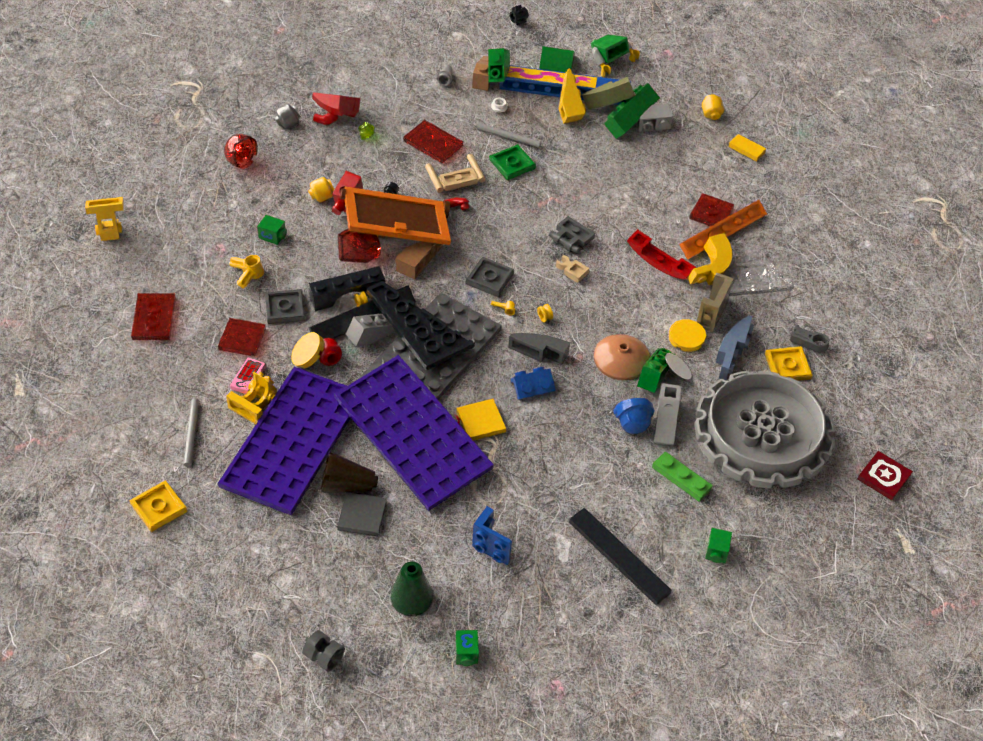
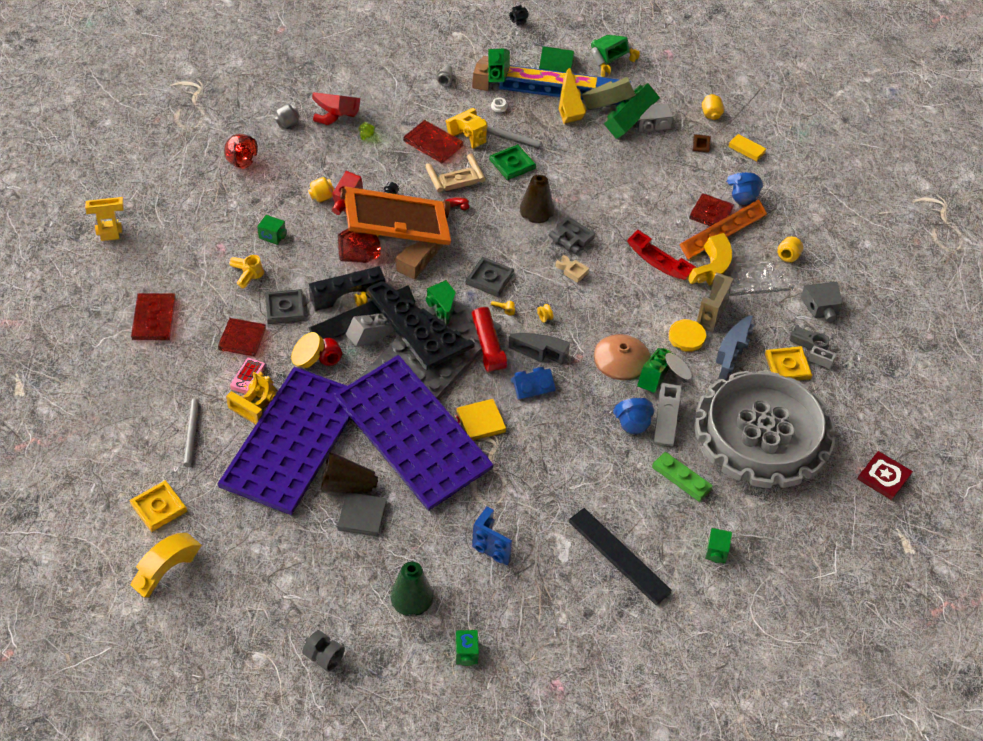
none -> yellow arch [130,533,202,598]
none -> green slope [426,280,456,325]
none -> yellow tile [445,108,488,149]
none -> red piece [471,307,507,372]
none -> dark brown cone [520,175,554,223]
none -> reddish brown slope [692,134,711,153]
none -> blue helmet [726,172,763,205]
none -> yellow head [777,236,804,262]
none -> dark grey torso [801,281,842,323]
none -> light grey piece [808,345,836,369]

